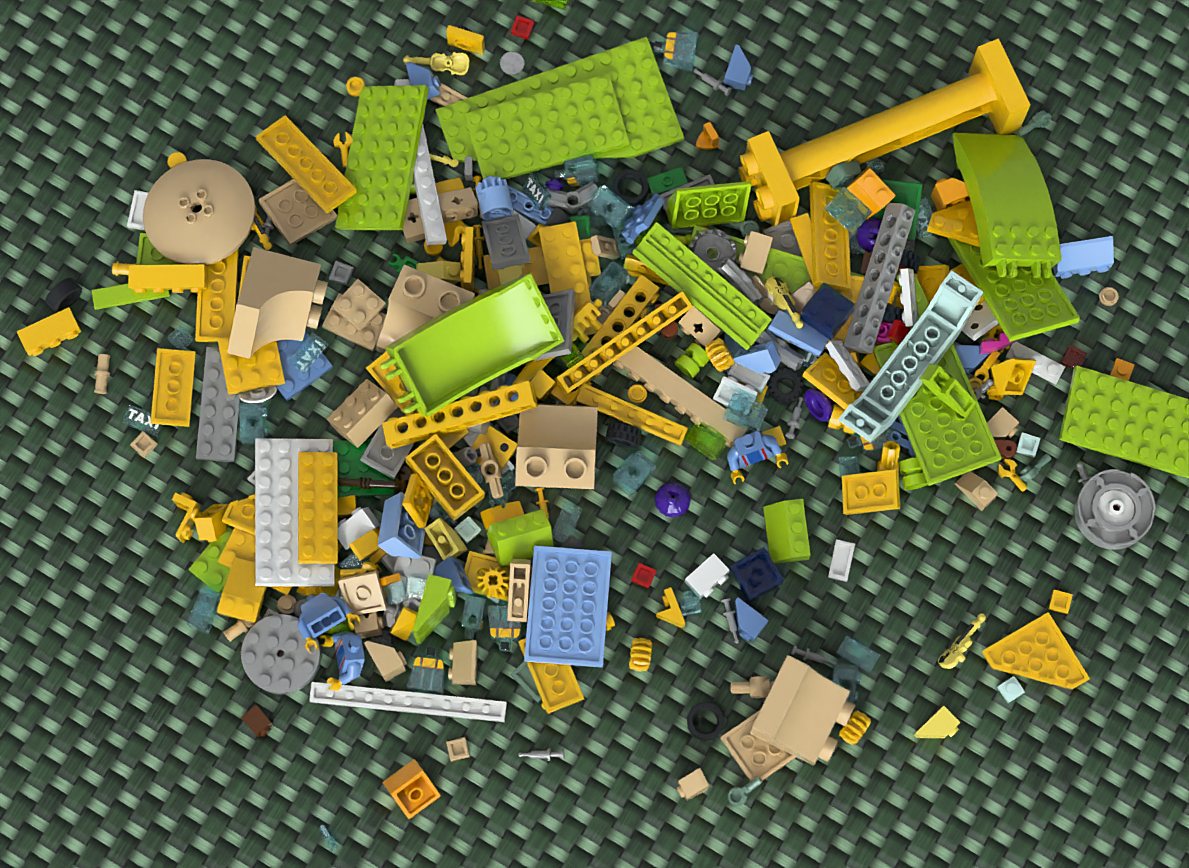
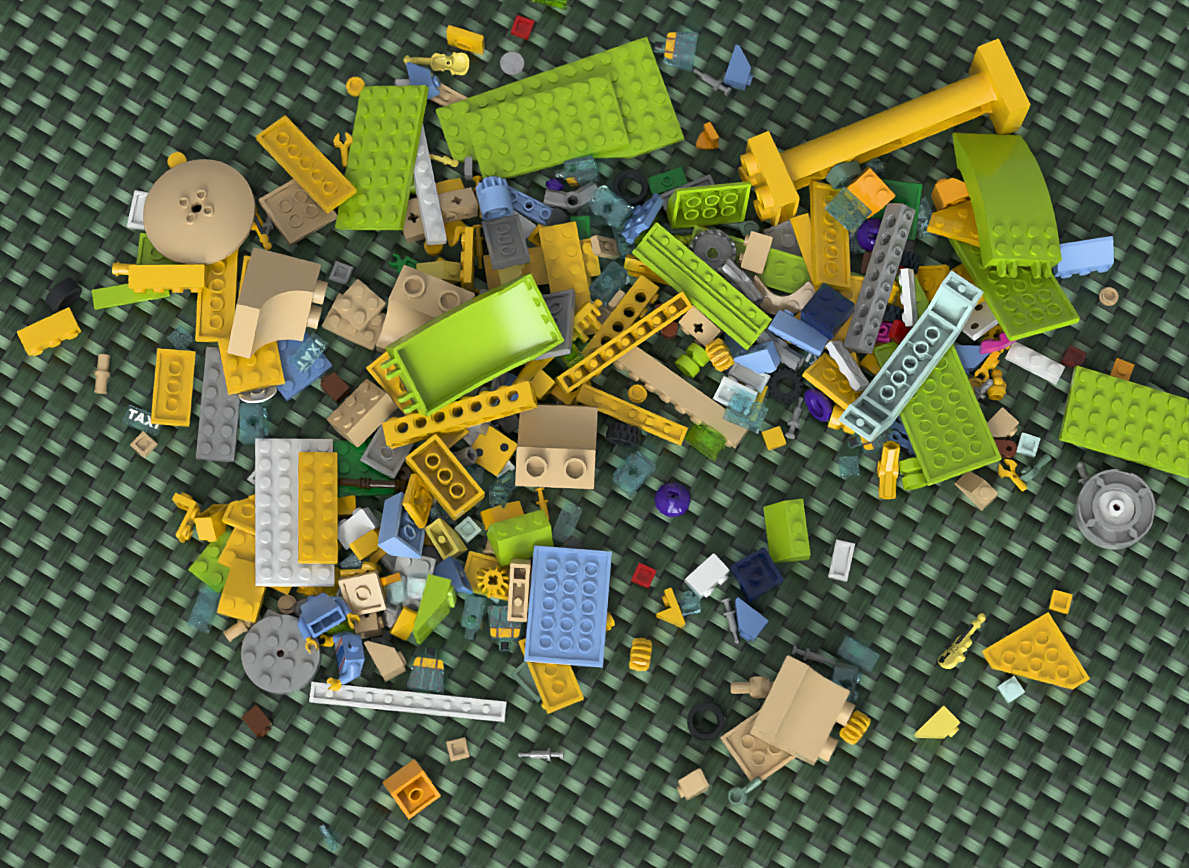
tan slope [448,640,478,685] -> none
tan axle [479,443,504,499] -> none
clear light blue tile [522,173,552,211] -> none
medium blue torso [727,431,788,484] -> none
light yellow piece [765,277,804,328] -> none
yellow plate [842,469,900,515] -> none
lime slope [919,364,976,418] -> none
yellow slope [991,358,1036,395] -> none
sand green plate [1017,110,1051,137] -> none
none -> reddish brown brick [320,372,351,405]

